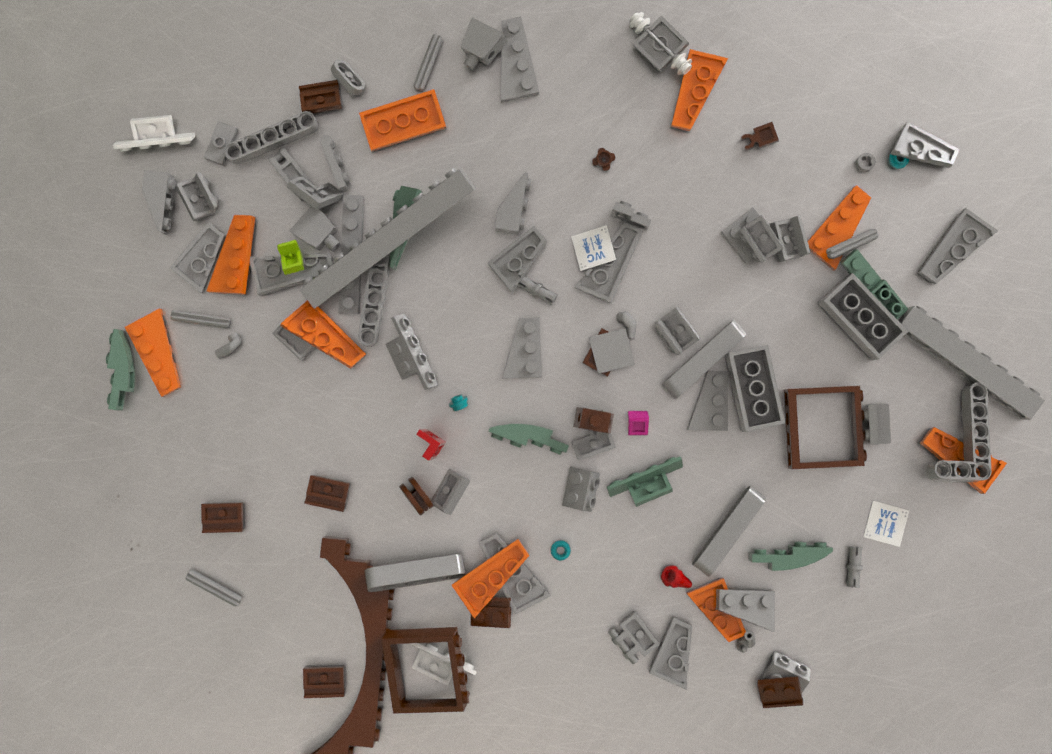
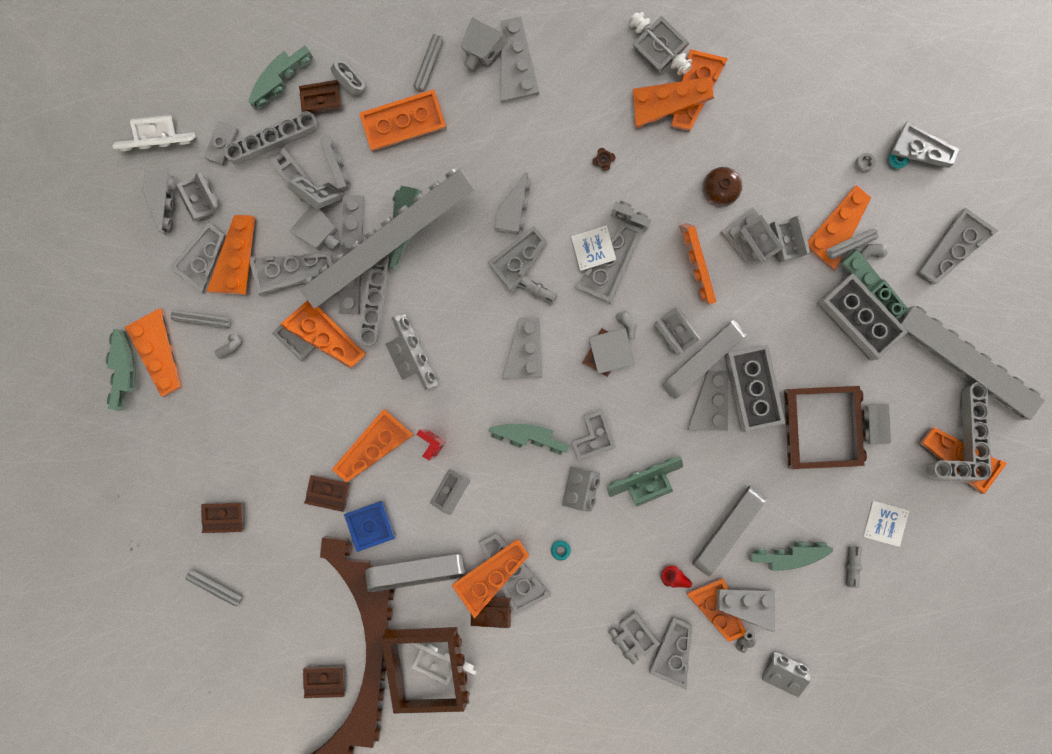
lime bracket [277,240,304,275] -> none
reddish brown head [399,477,434,516] -> none
teal plate [449,395,468,411] -> none
reddish brown torso [573,407,614,434] -> none
dark pink slope [628,411,649,435] -> none
reddish brown plate [741,122,779,150] -> none
reddish brown plate [757,677,804,708] -> none
none -> sand green slope [248,46,313,110]
none -> orange wing [332,409,414,483]
none -> blue plate [344,501,395,552]
none -> orange wing [633,77,714,129]
none -> orange wing [679,223,717,305]
none -> reddish brown cylinder [702,167,742,207]
none -> light grey arm [860,244,888,260]

